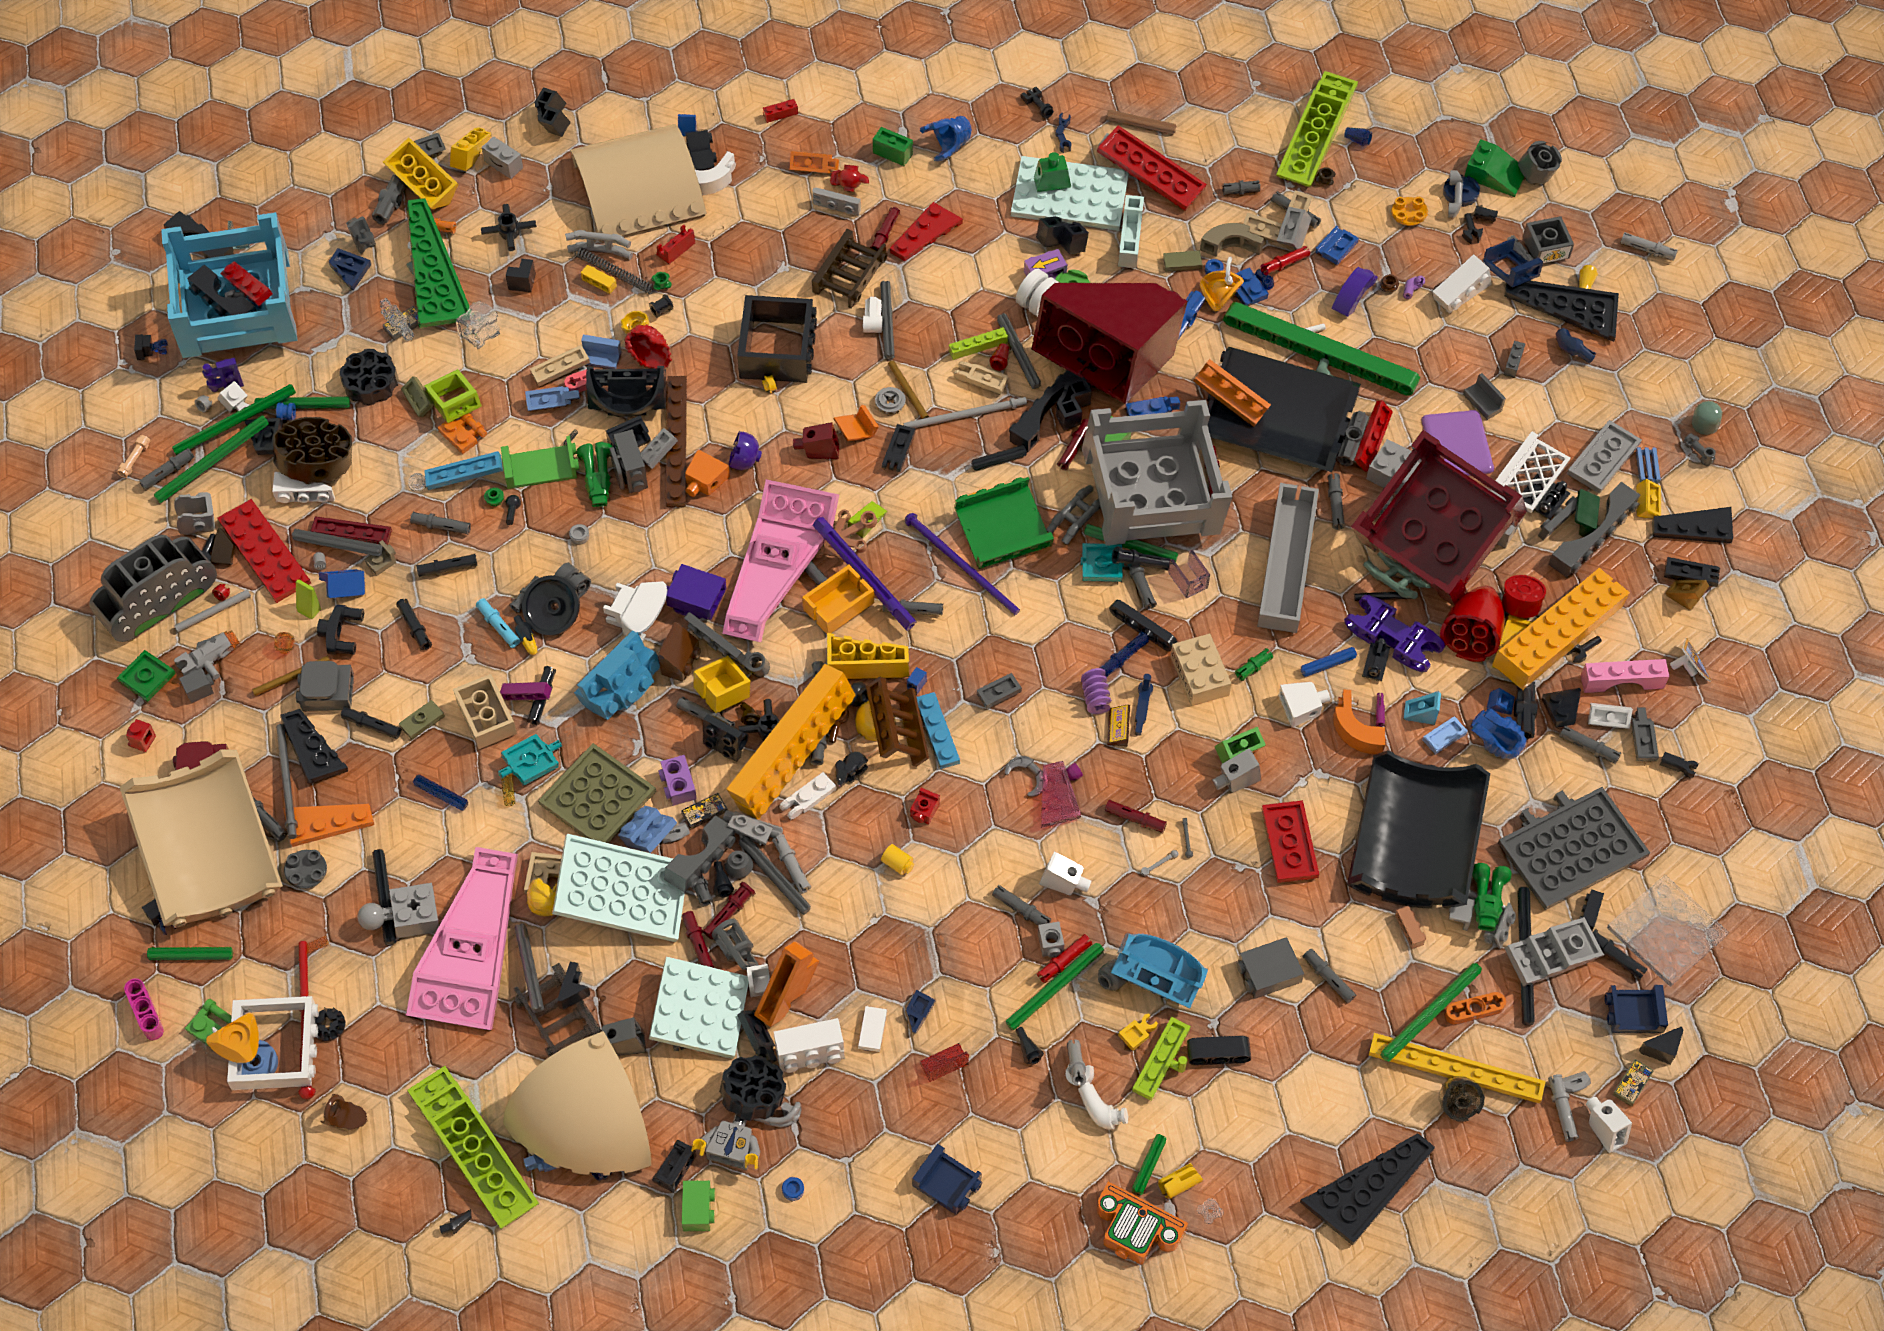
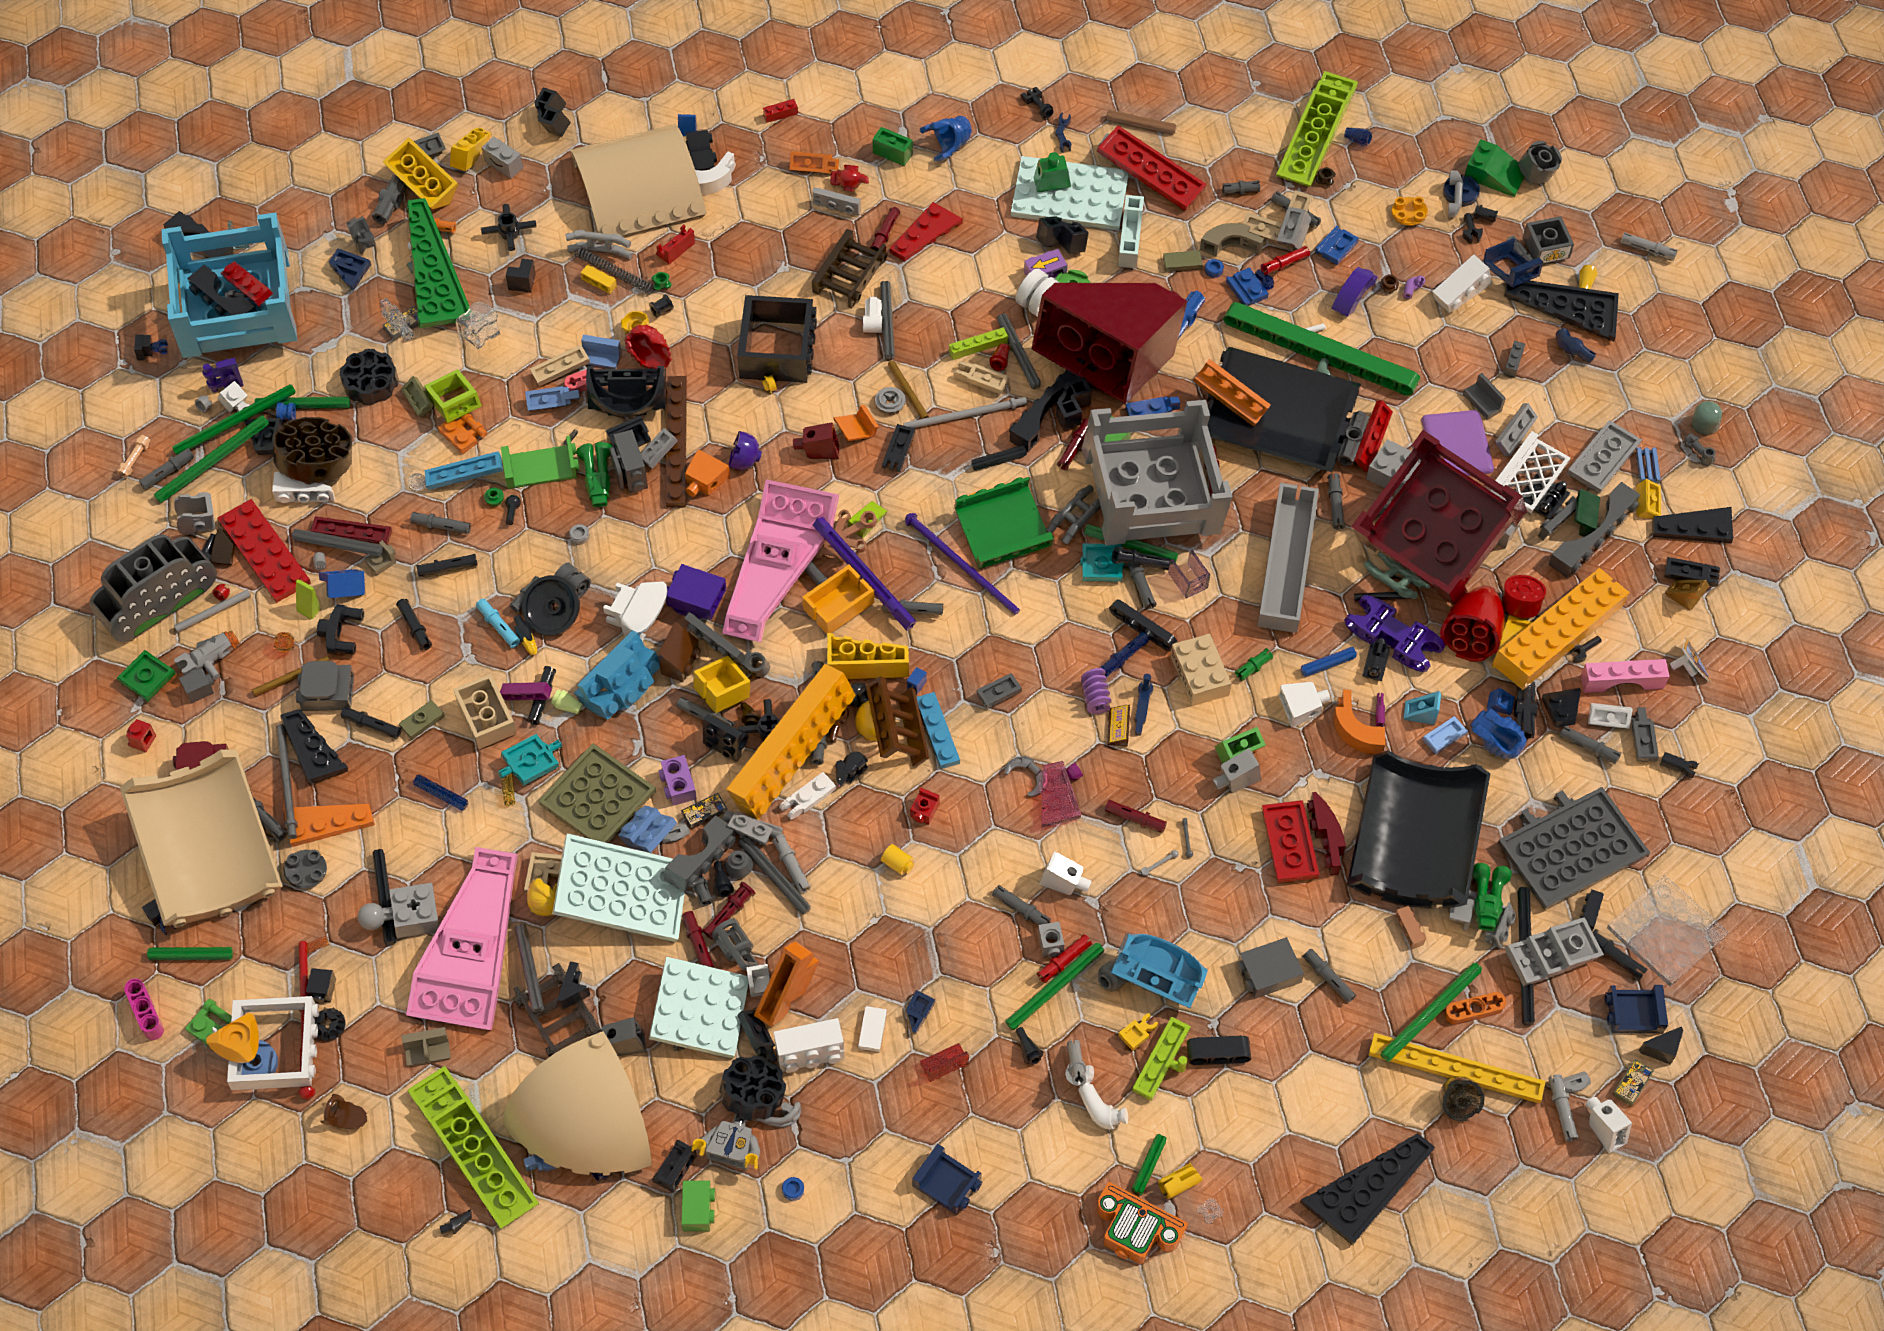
light orange hat [1200,257,1244,311] -> none
none -> black brick [306,968,336,1004]
none -> dark tan panel [401,1027,451,1067]
none -> yellowish green cone [551,689,583,715]
none -> dark red slope [1307,792,1346,875]
none -> light grey plate [1495,403,1538,456]

